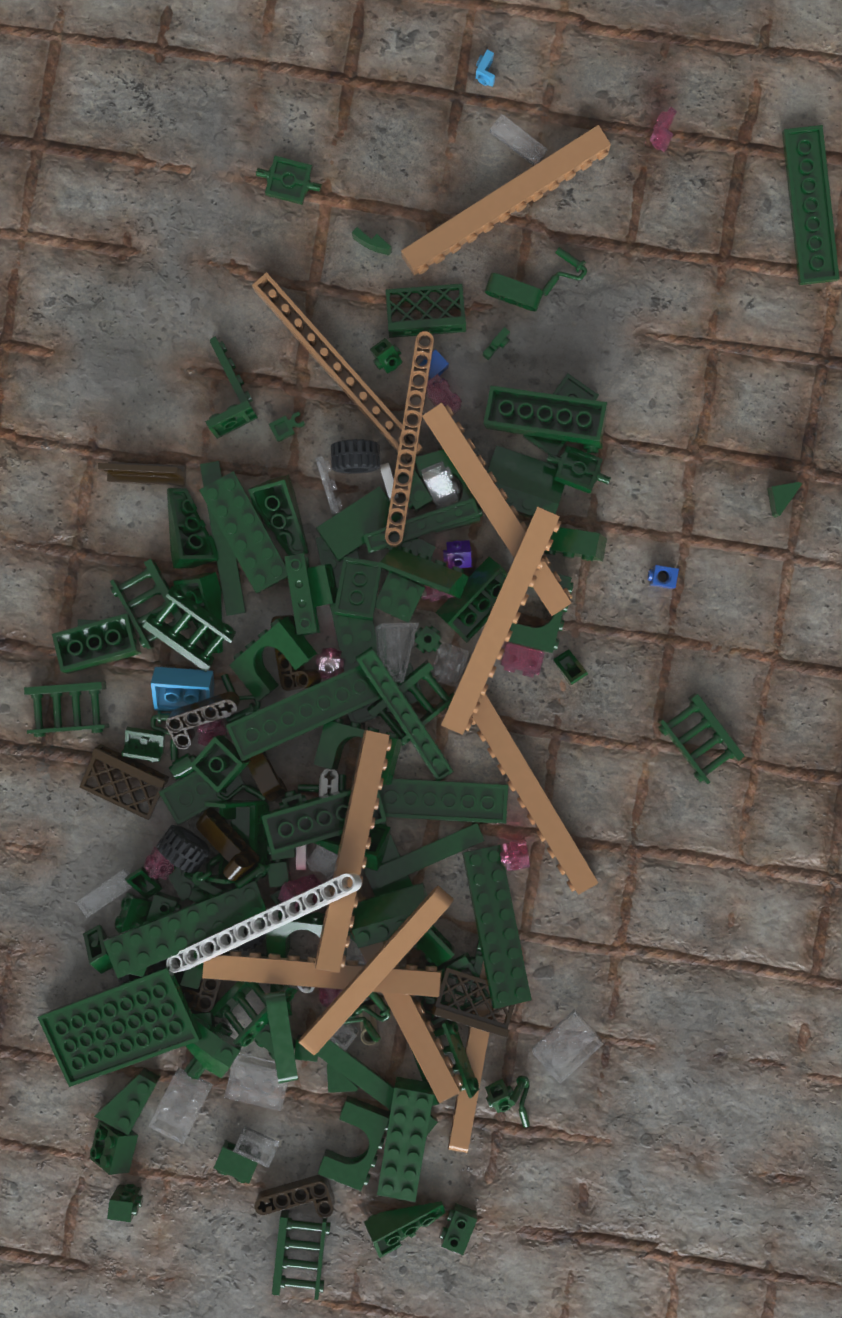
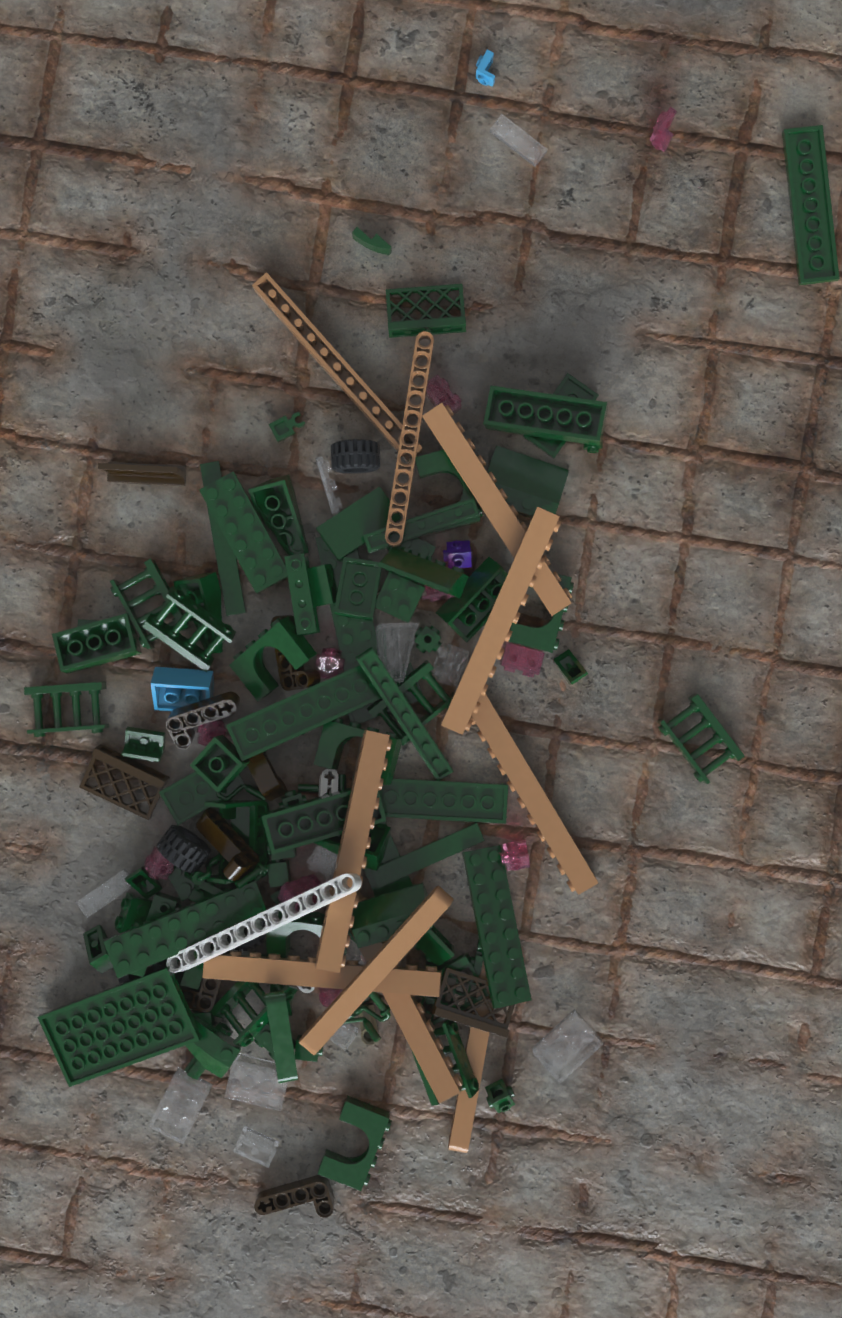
dark green slope [90,1121,138,1175] -> none
dark green wedge [94,1068,161,1135] -> none
dark green brick [107,1184,143,1222] -> none
dark green piece [151,710,178,760] -> none
dark green wedge [167,488,217,569] -> none
dark green brick [169,753,197,780] -> none
dark green bracket [205,336,258,439] -> none
dark green brick [214,1140,261,1184] -> none
dark green piece [221,674,261,724] -> none
dark green plate [256,156,322,205] -> none
dark green fence [272,1210,331,1300] -> none
white beam [296,845,307,870] -> none
dark green tile [316,1038,438,1135] -> none
dark green slope [327,1063,359,1093] -> none
dark green wedge [364,1201,446,1258] -> none
dark green brick [370,338,403,374] -> none
dark green brick [377,1076,434,1202] -> none
white beam [380,463,399,500] -> none
dark green brick [398,469,433,512] -> none
medium nougat brick [401,125,611,275] -> none
blue brick [419,349,449,383] -> none
clear brick [421,461,460,509] -> none
dark green brick [439,1203,478,1255] -> none
dark green plate [482,327,510,360] -> none
dark green beam [484,273,543,312] -> none
dark green piece [508,1076,530,1127] -> none
dark green piece [542,247,587,296] -> none
dark green wedge [544,527,607,562] -> none
dark green plate [546,445,611,494] -> none
blue brick [647,565,679,589] -> none
dark green slope [767,482,802,518] -> none

